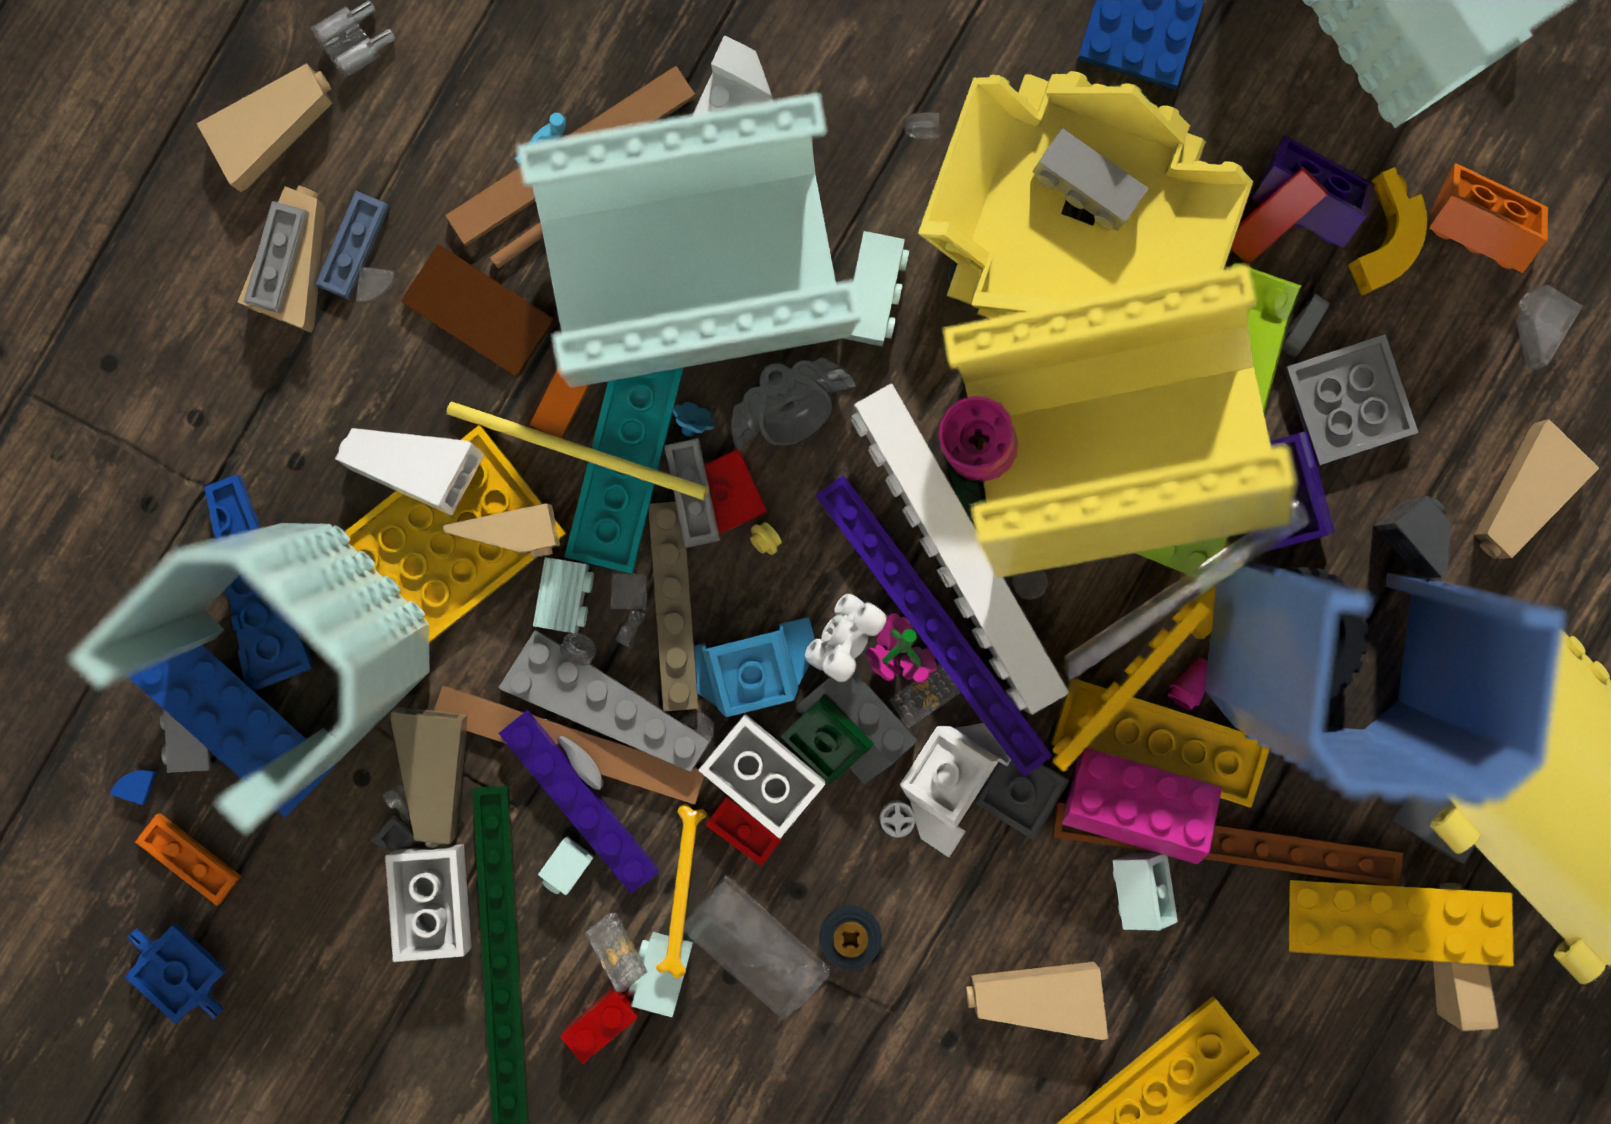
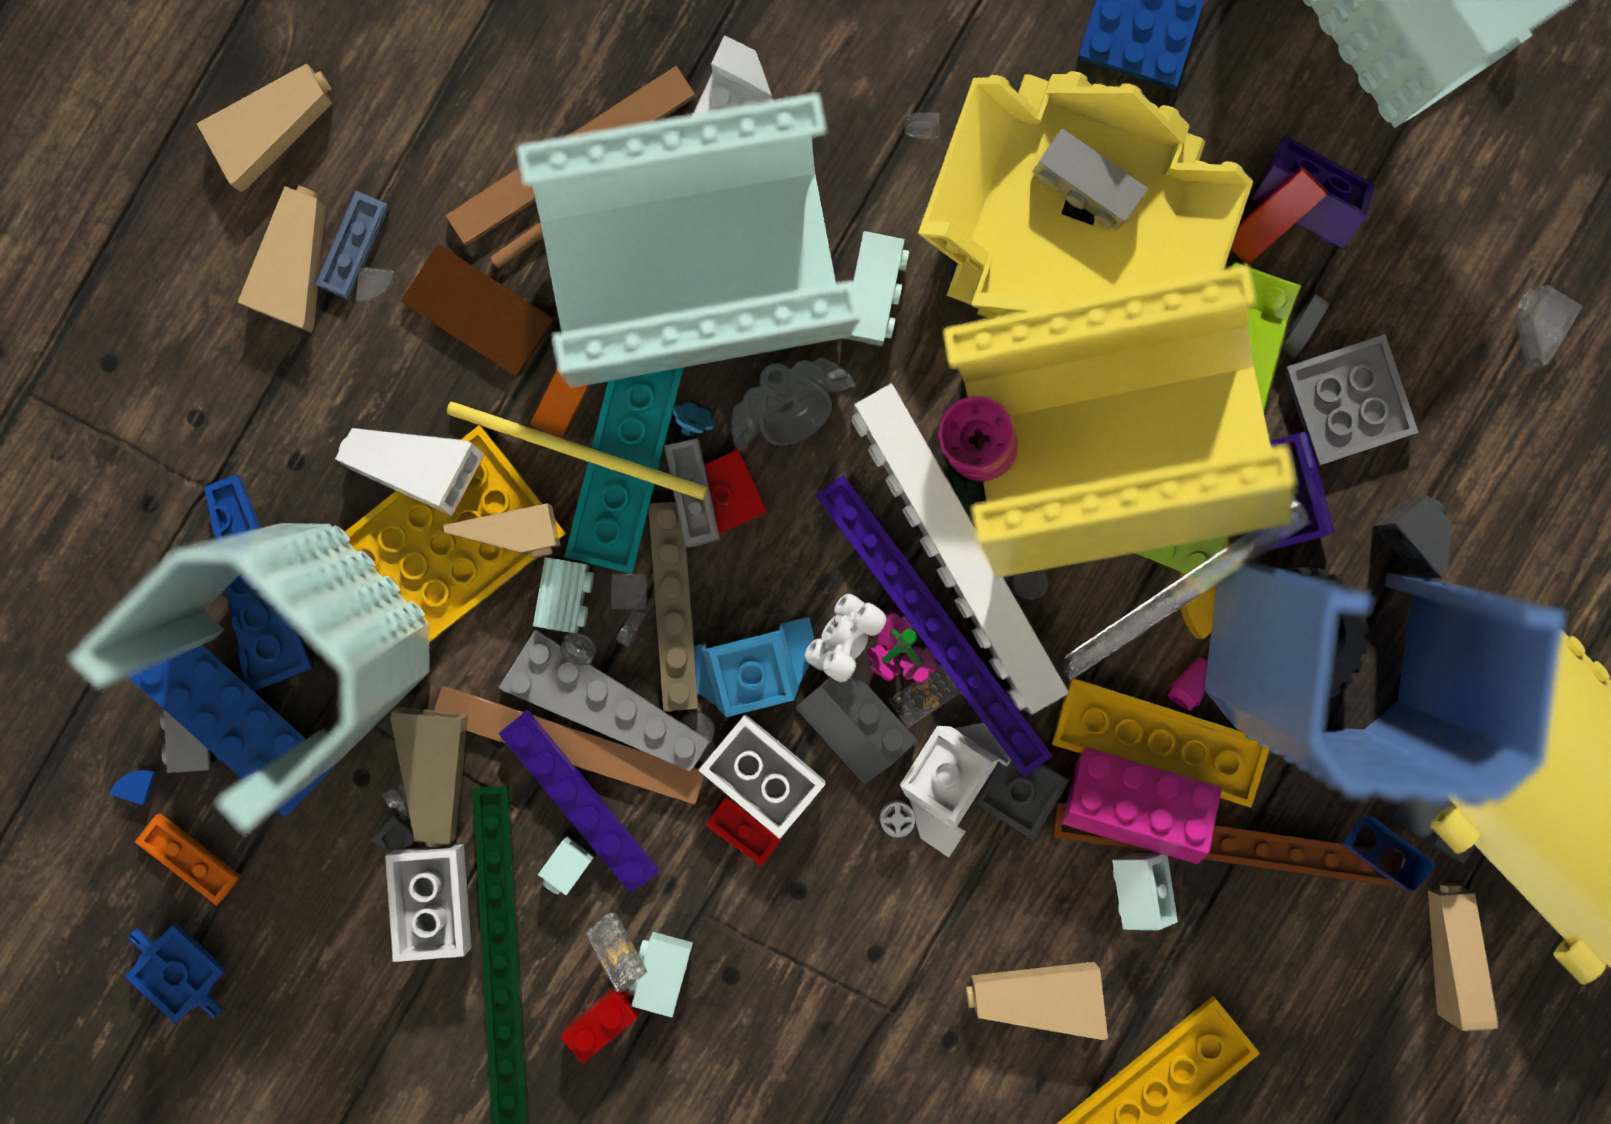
light grey tile [243,201,309,313] -> none
clear piece [310,1,395,79] -> none
medium azure bar [515,113,566,163] -> none
light grey bar [557,736,604,790] -> none
yellow piece [655,804,707,979] -> none
clear slope [684,875,829,1020] -> none
light yellow plate [750,522,782,555] -> none
dark green tile [780,694,874,785] -> none
black wheel [819,905,882,969] -> none
yellow plate [1052,601,1211,771] -> none
yellow plate [1289,880,1513,967] -> none
yellow arch [1348,167,1427,296] -> none
orange slope [1429,163,1548,273] -> none
tan slope [1474,419,1599,559] -> none
none -> blue piece [1341,816,1434,891]

